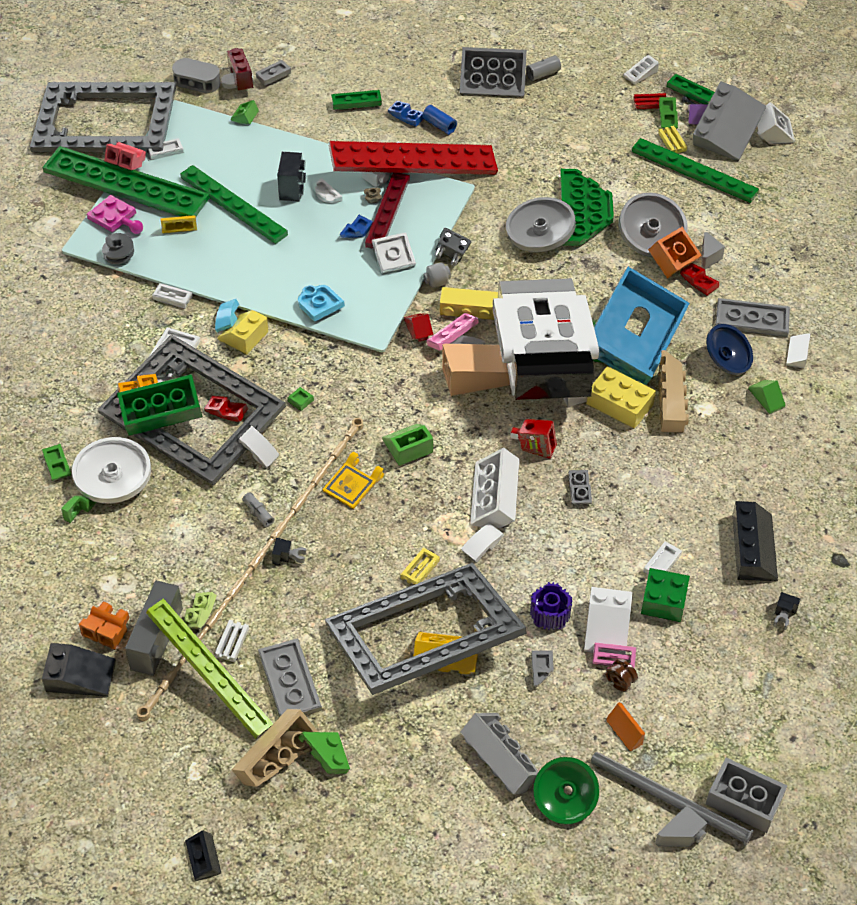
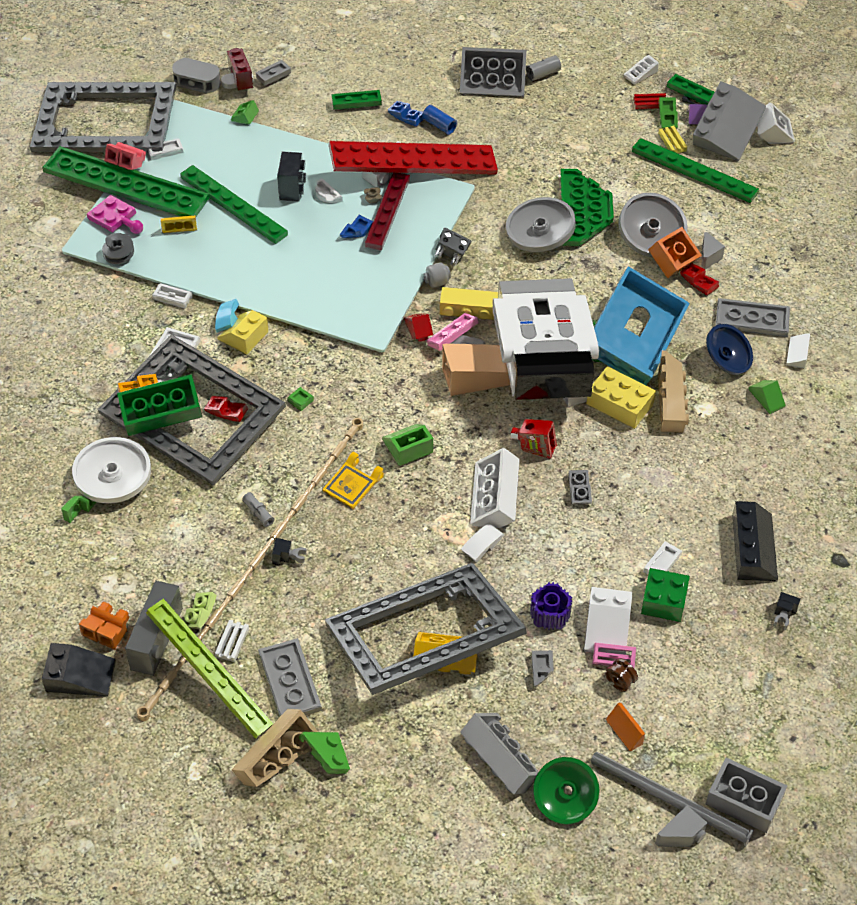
bright green slope [42,444,71,481] -> none
black slope [185,830,221,881] -> none
white slope [238,426,279,469] -> none
medium azure plate [298,285,345,322] -> none
white tile [372,232,416,274] -> none
light yellow tile [400,547,440,585] -> none

